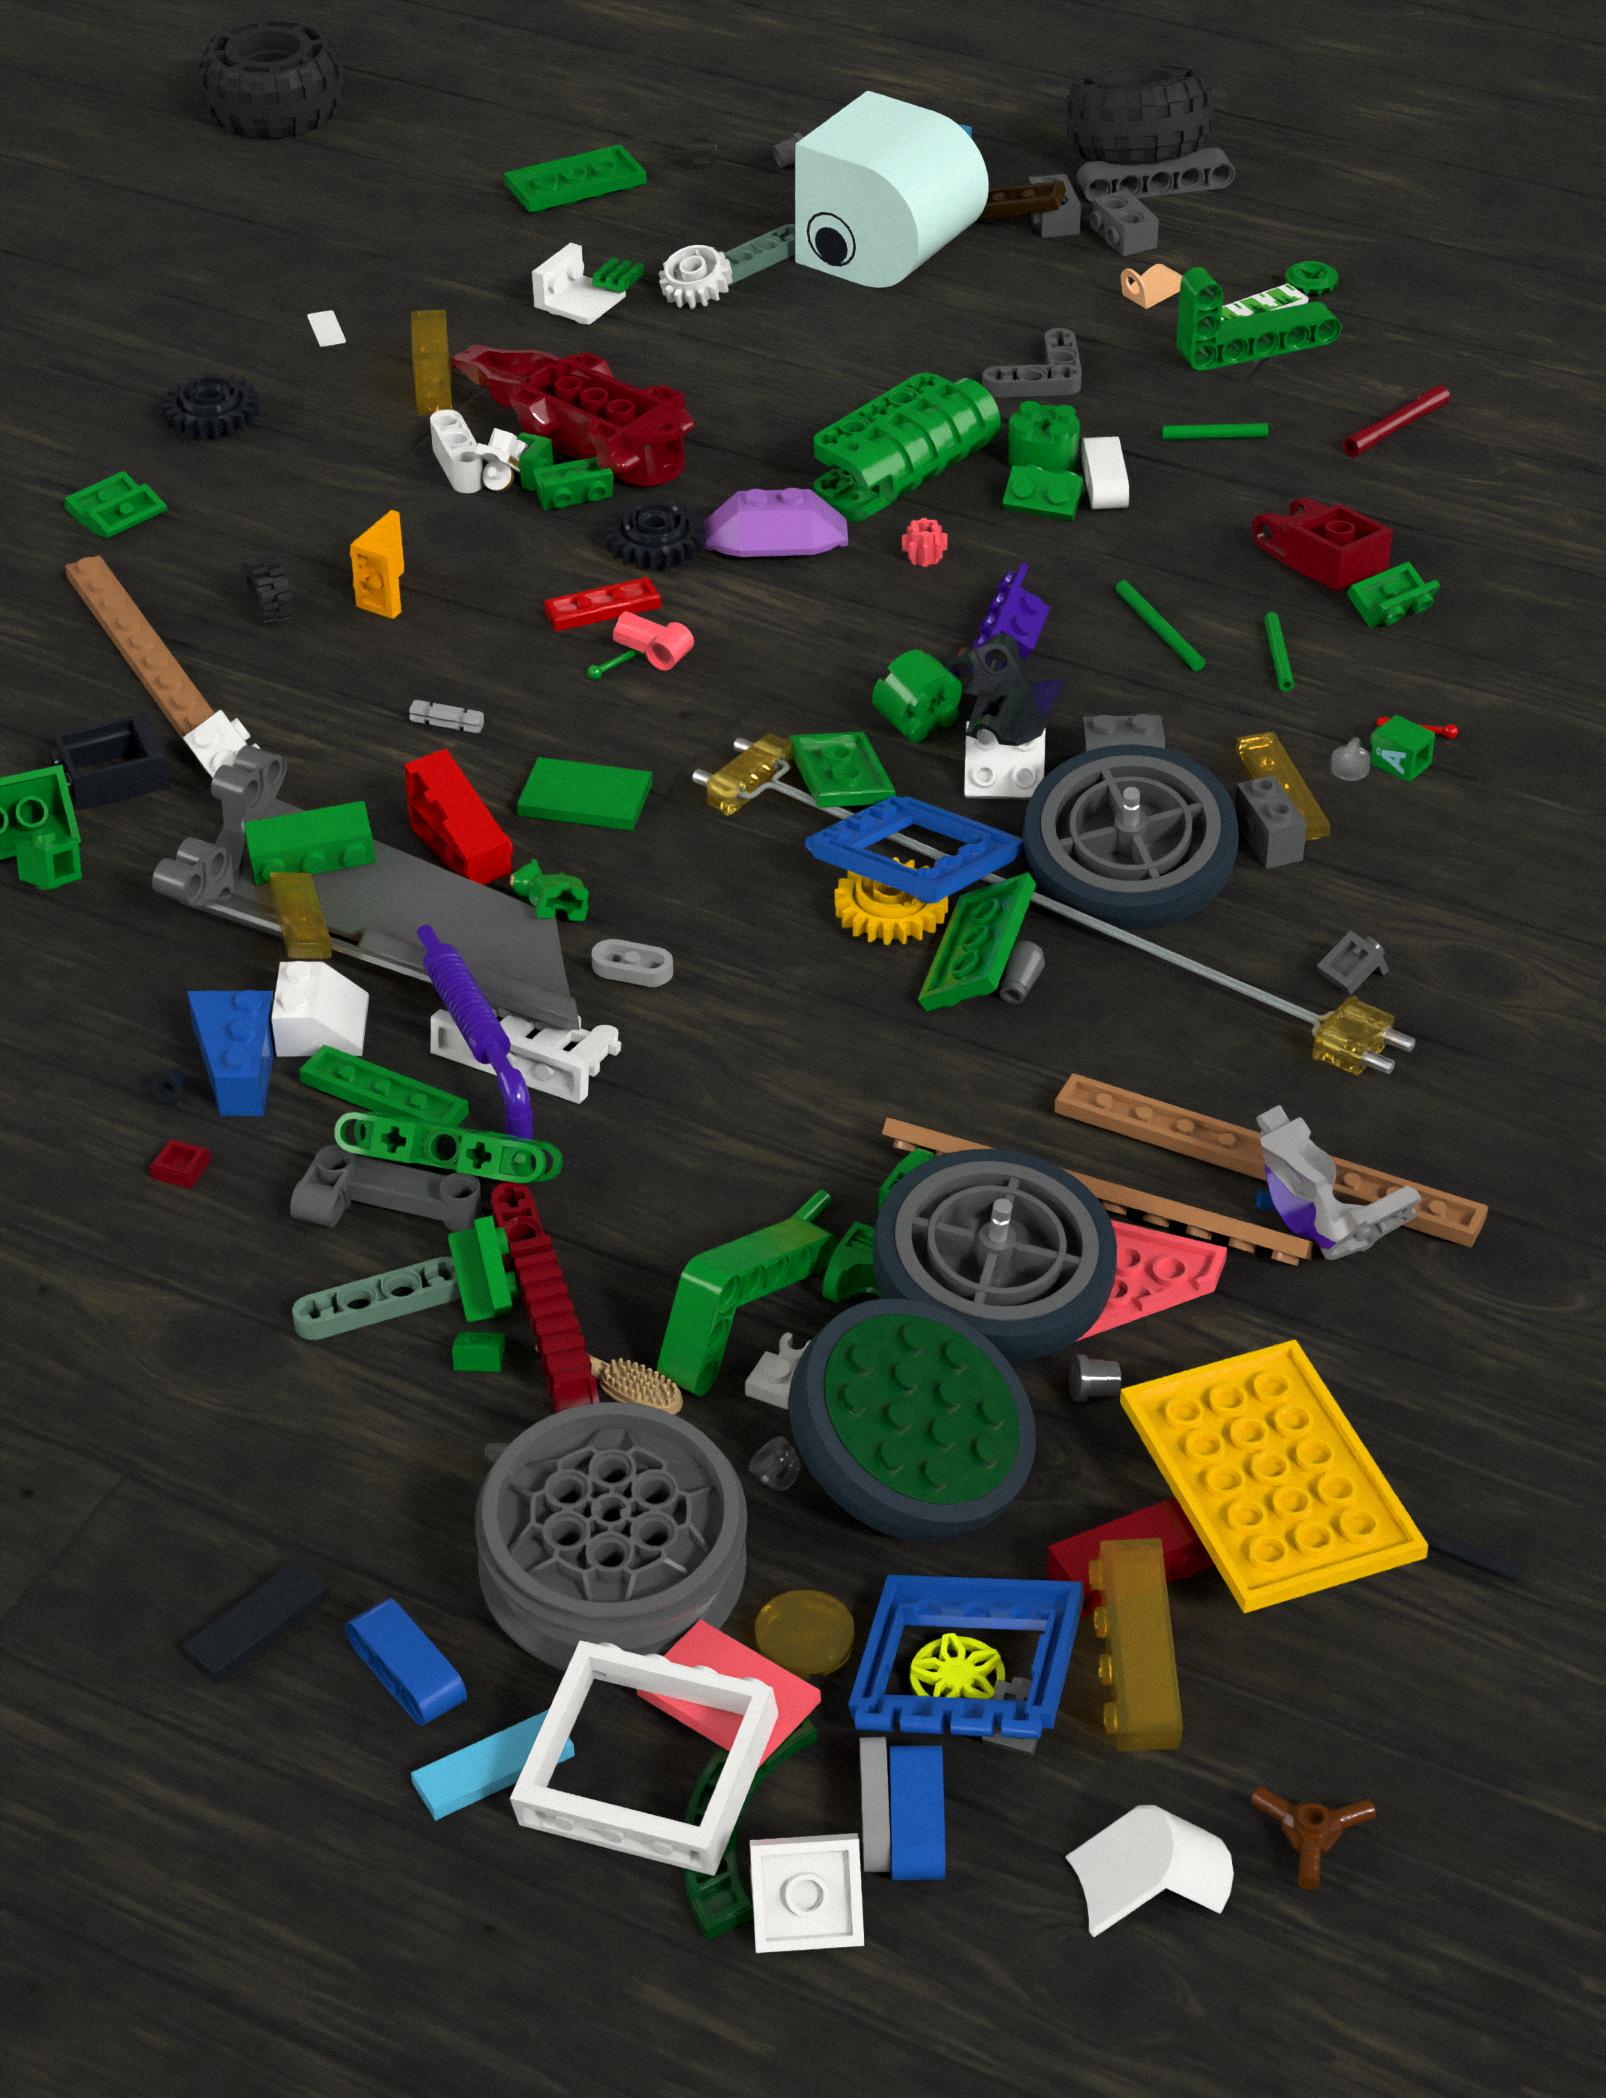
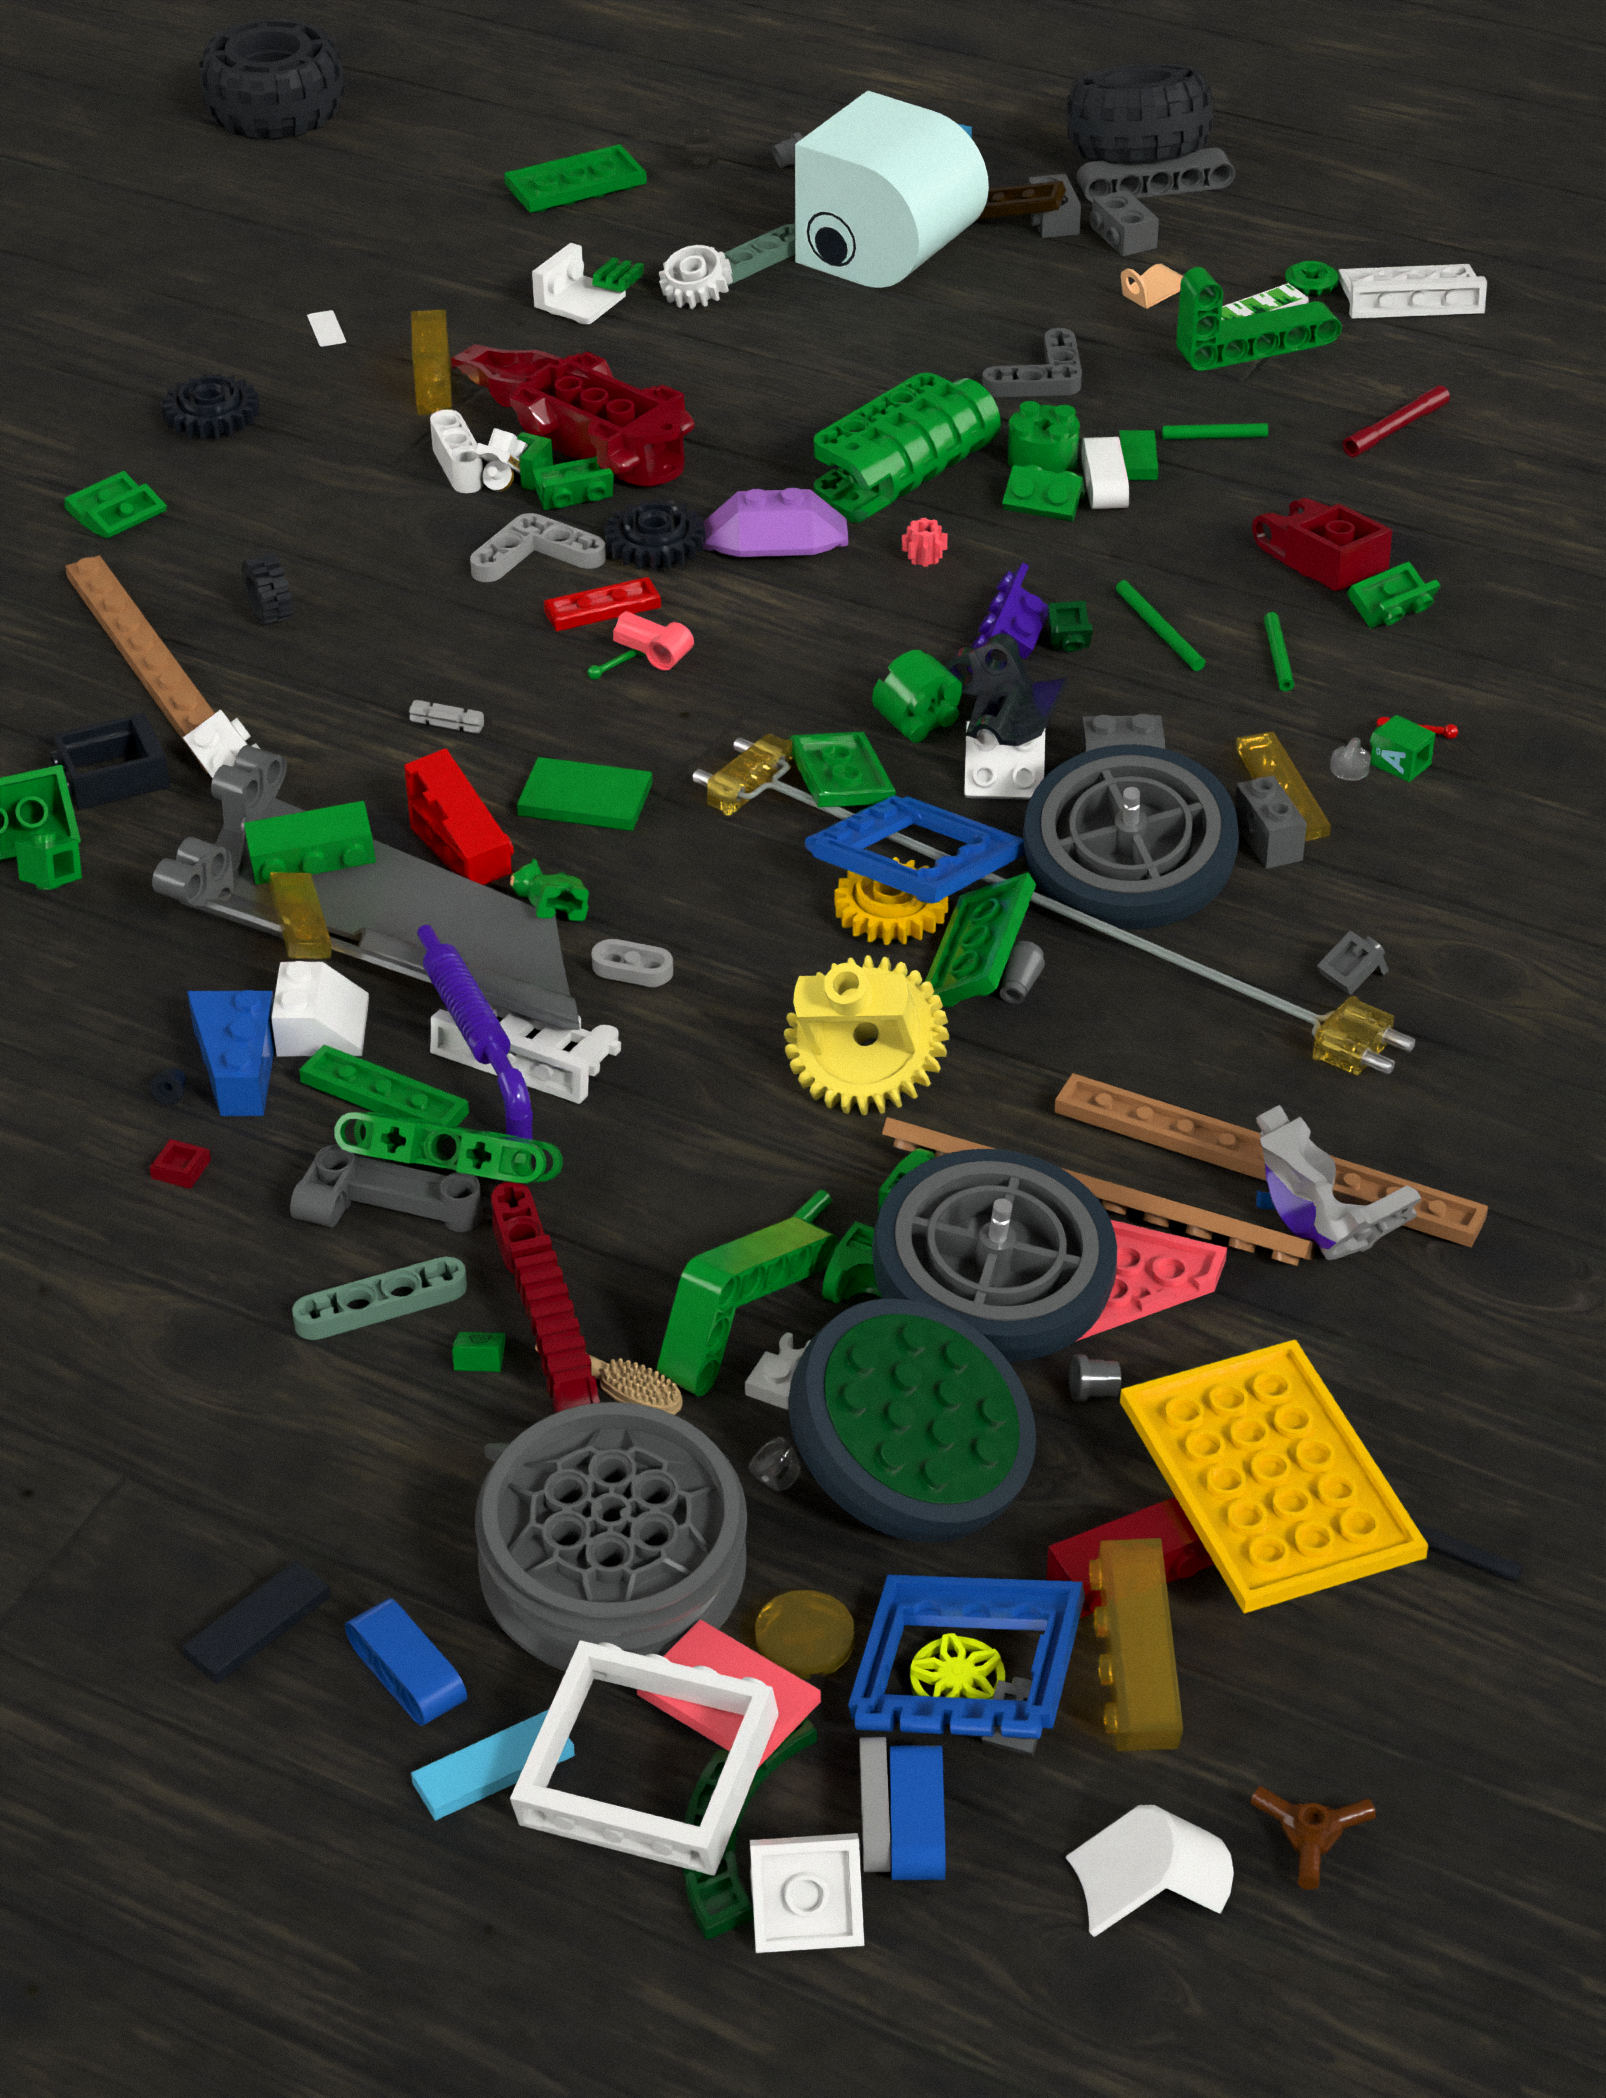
light orange bracket [350,510,404,619] -> none
green bracket [448,1216,519,1323] -> none
none -> light grey beam [470,513,606,582]
none -> light yellow piece [784,955,949,1115]
none -> dark green bracket [1047,600,1093,652]
none -> green tile [1119,430,1158,480]
none -> white fence [1338,264,1487,319]

